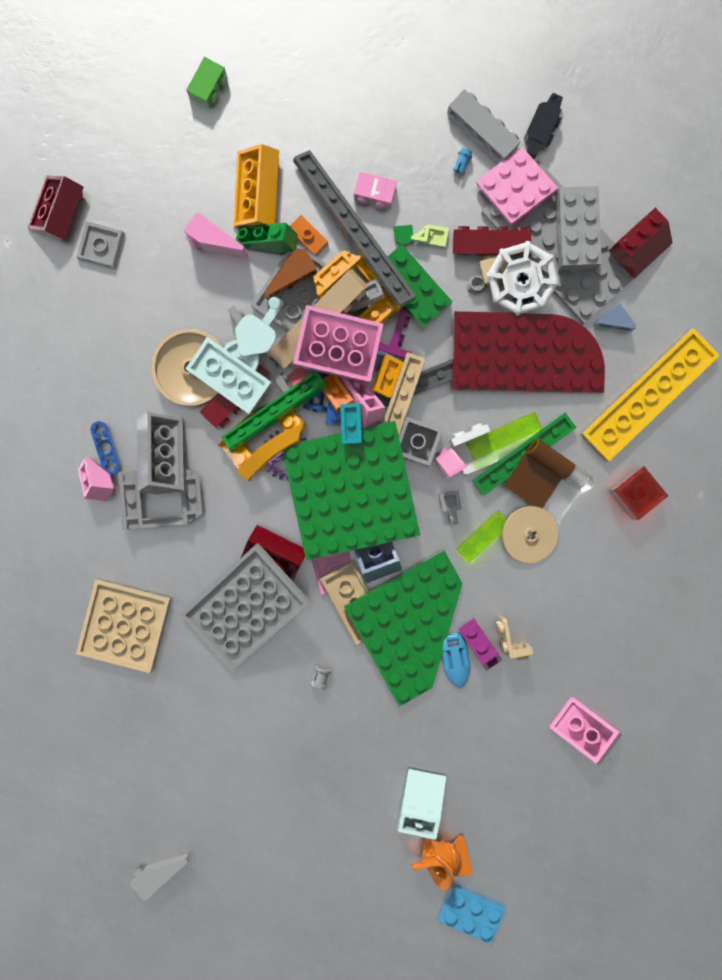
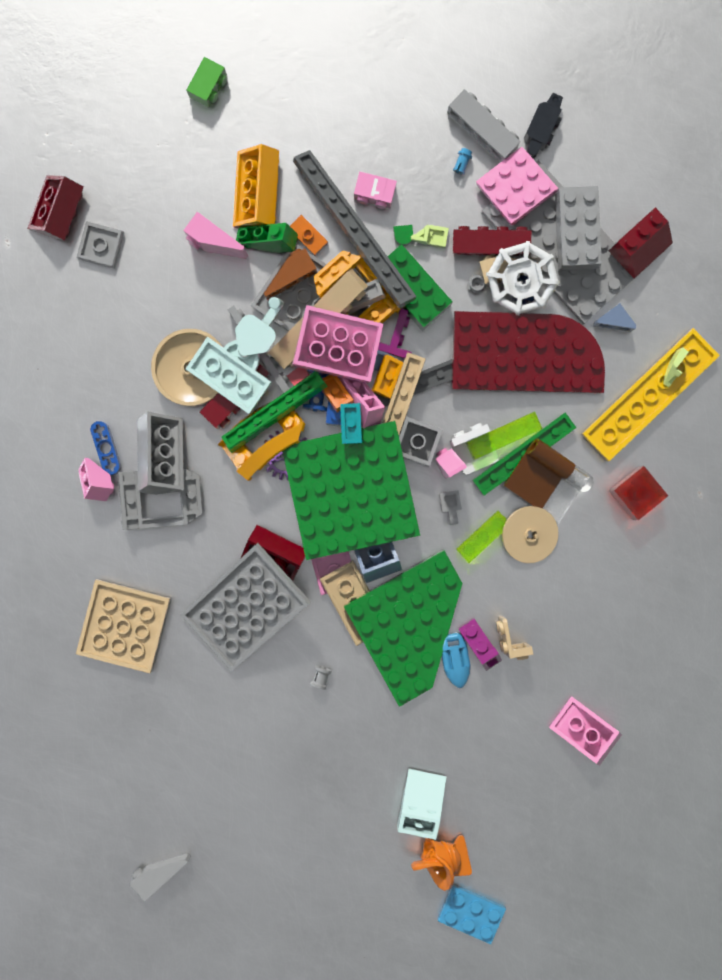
none -> yellowish green slope [663,347,689,387]

